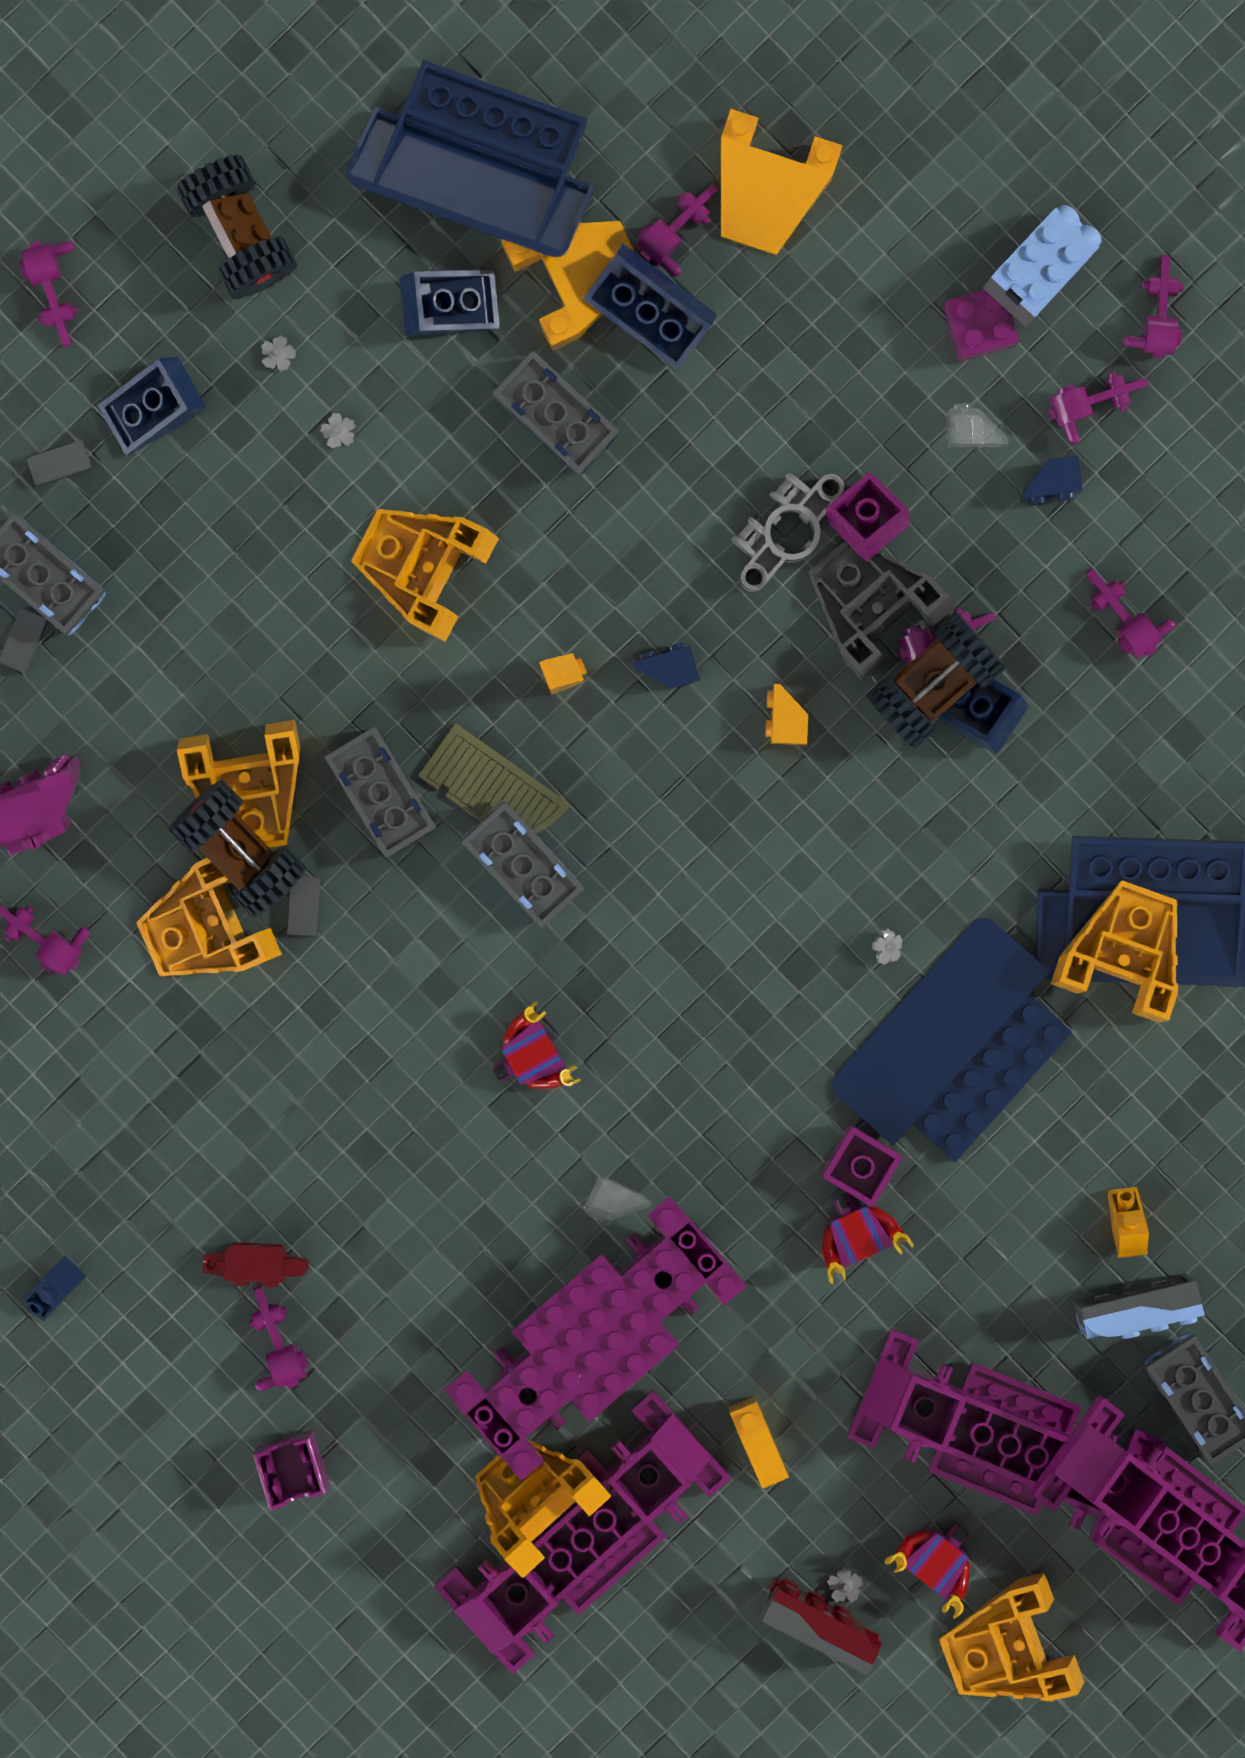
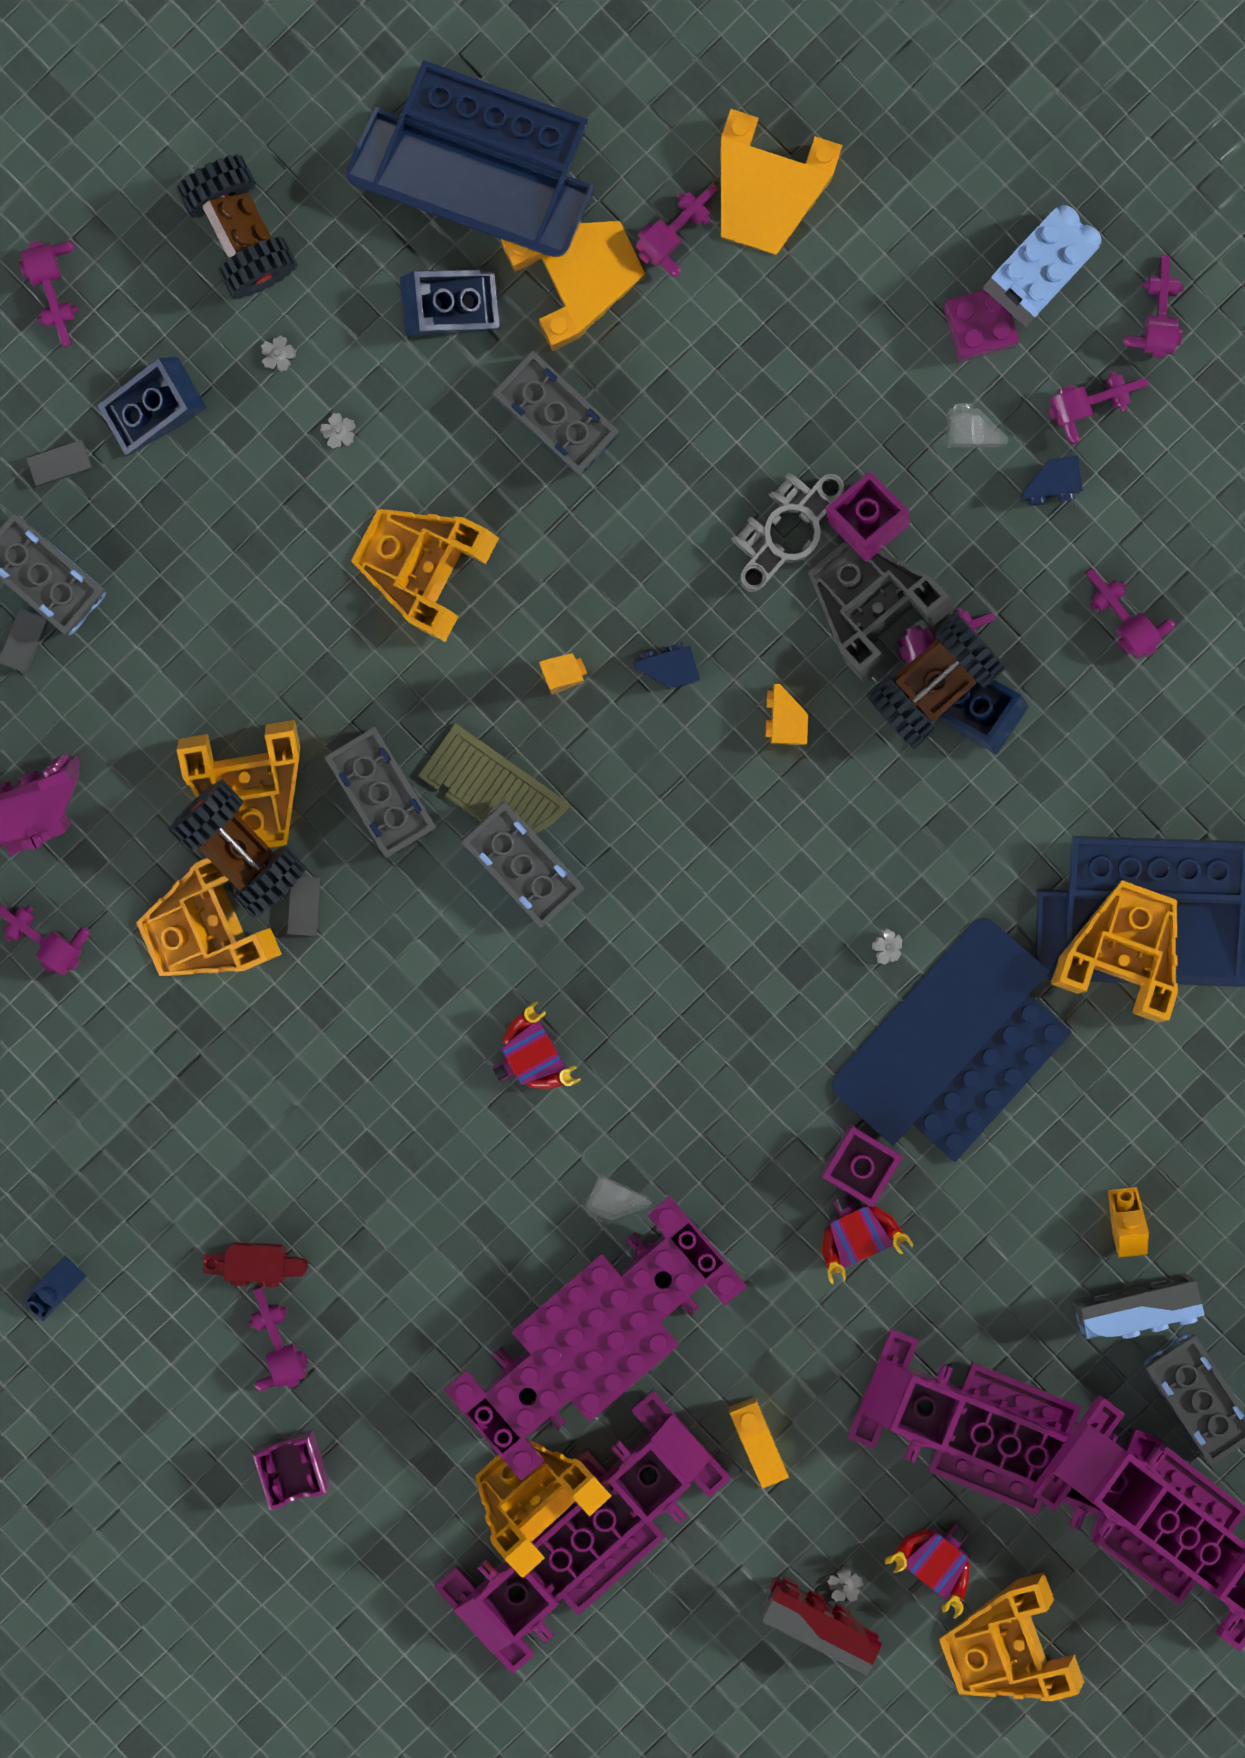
dark blue slope [583,243,717,370] -> none

